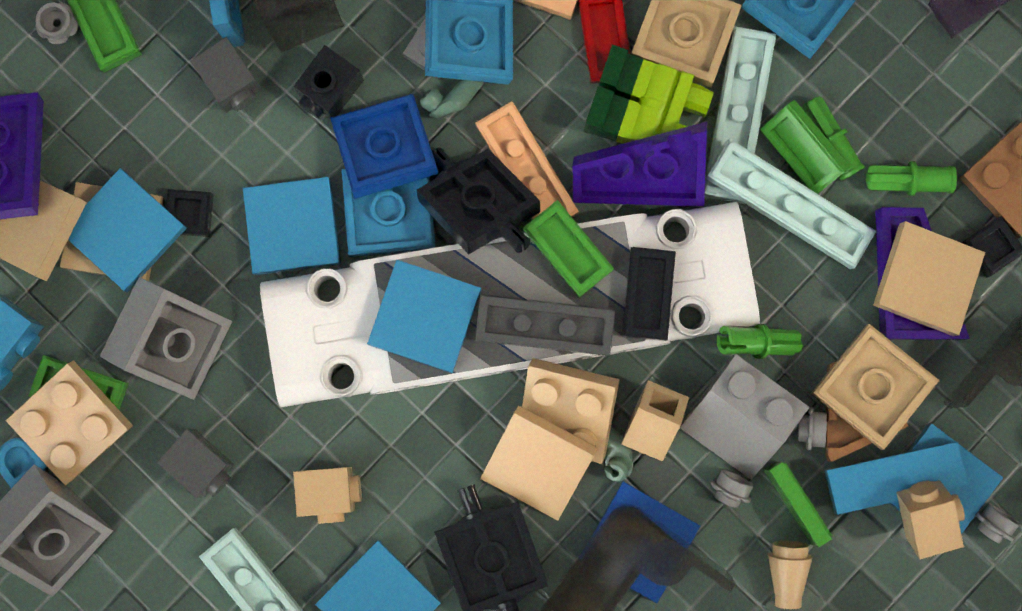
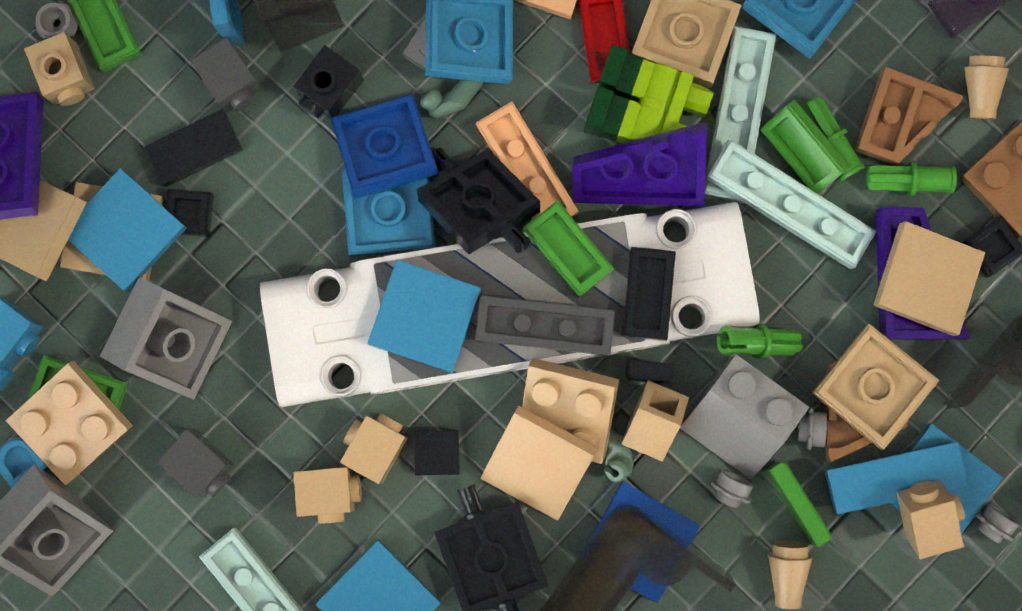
dark azure tile [243,177,341,275] -> none
none -> tan brick [24,32,95,106]
none -> black tile [144,109,243,187]
none -> tan brick [340,413,408,484]
none -> black tile [414,430,460,476]
none -> black tile [625,359,674,384]
none -> medium nougat wing [854,67,963,165]
none -> tan cone [964,56,1009,119]

